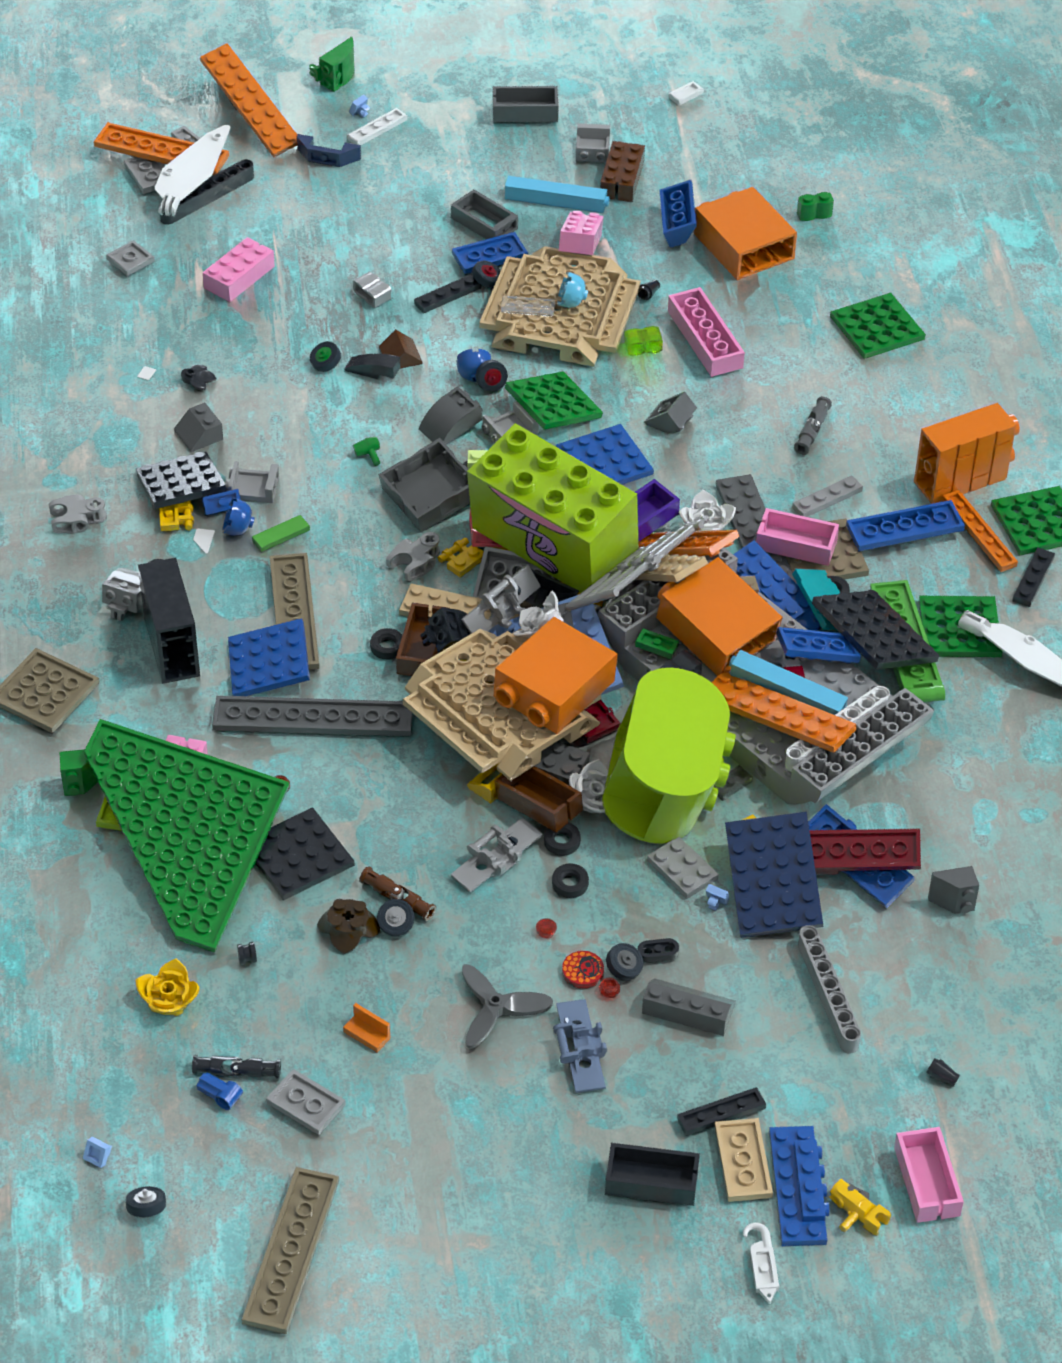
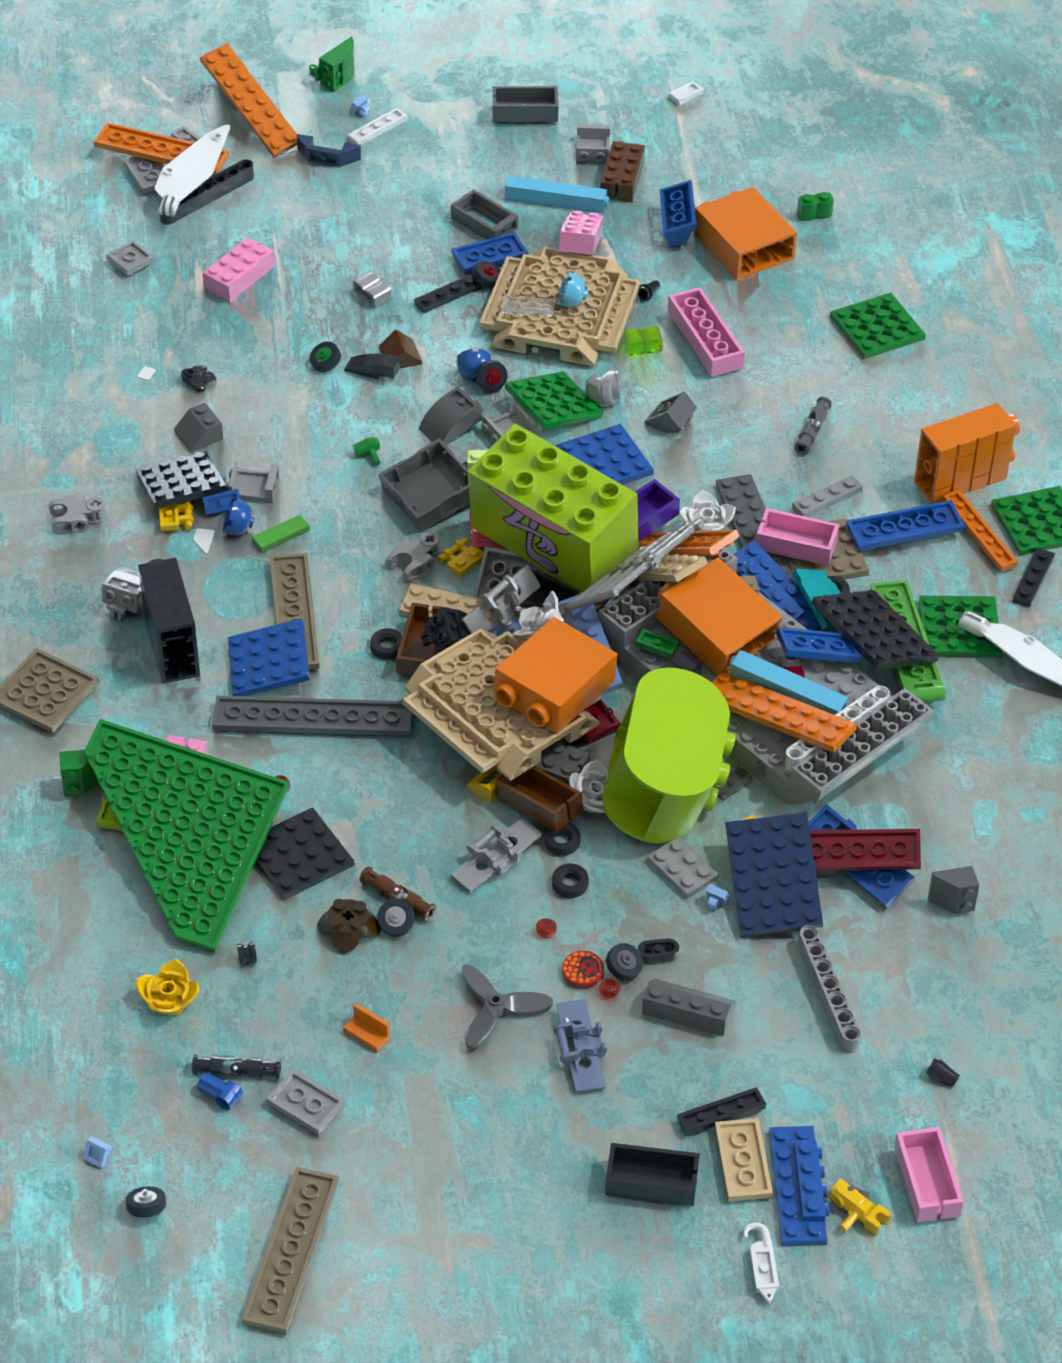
none -> light grey helmet [585,368,620,407]

